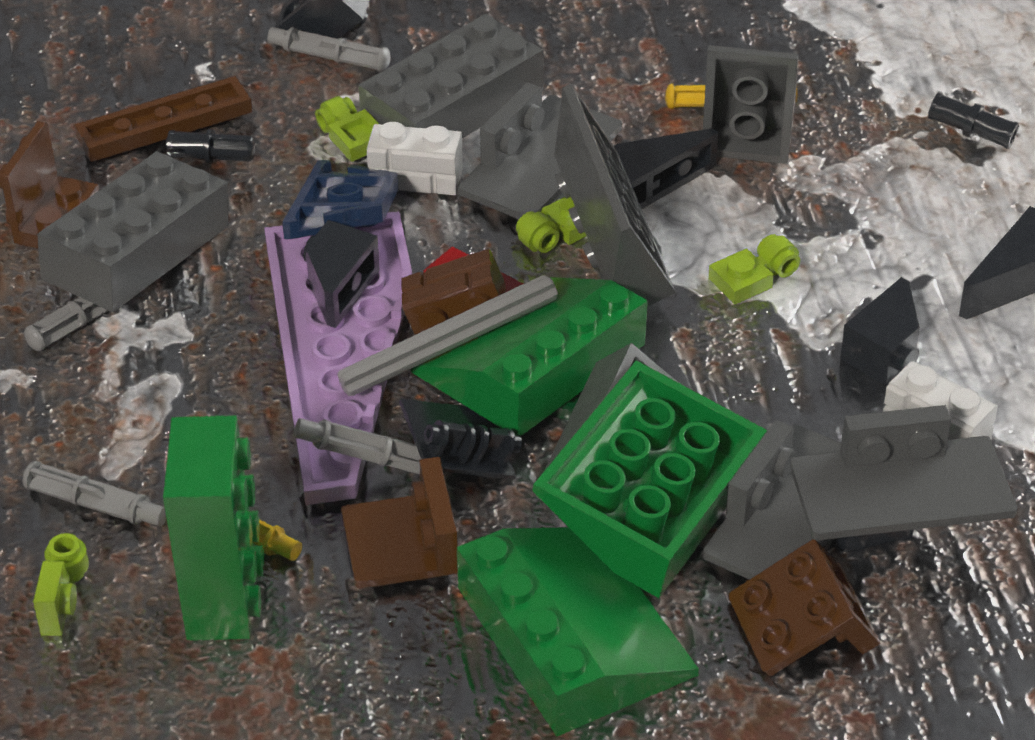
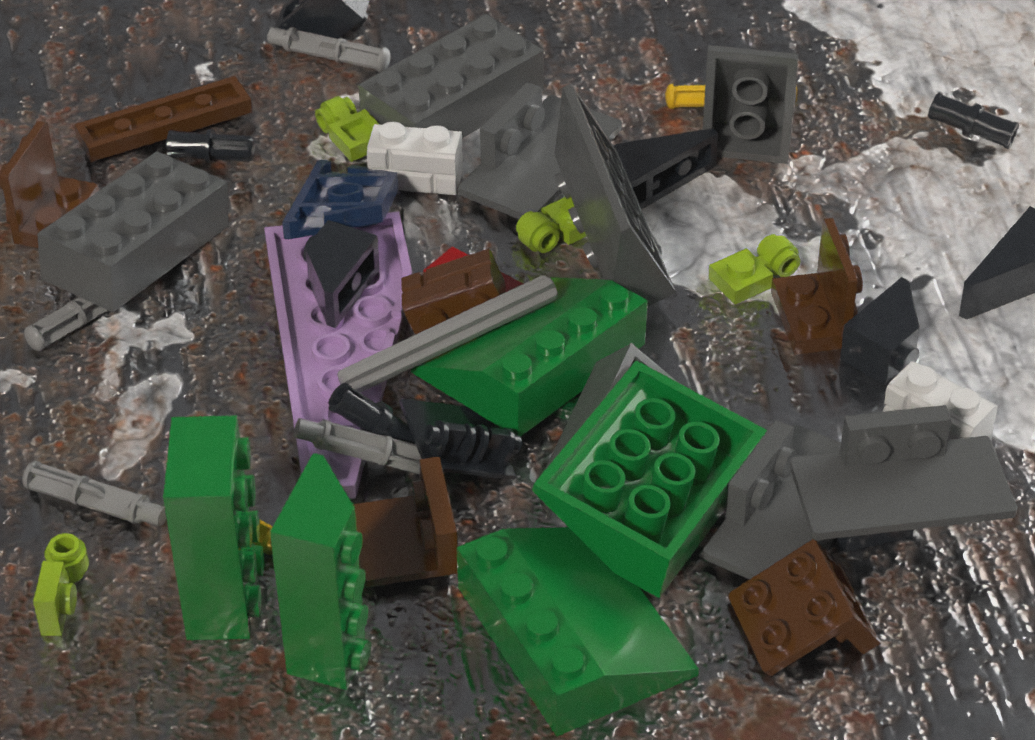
none -> green slope [270,453,371,690]
none -> black pin [328,382,415,444]
none -> reddish brown bracket [771,218,863,355]

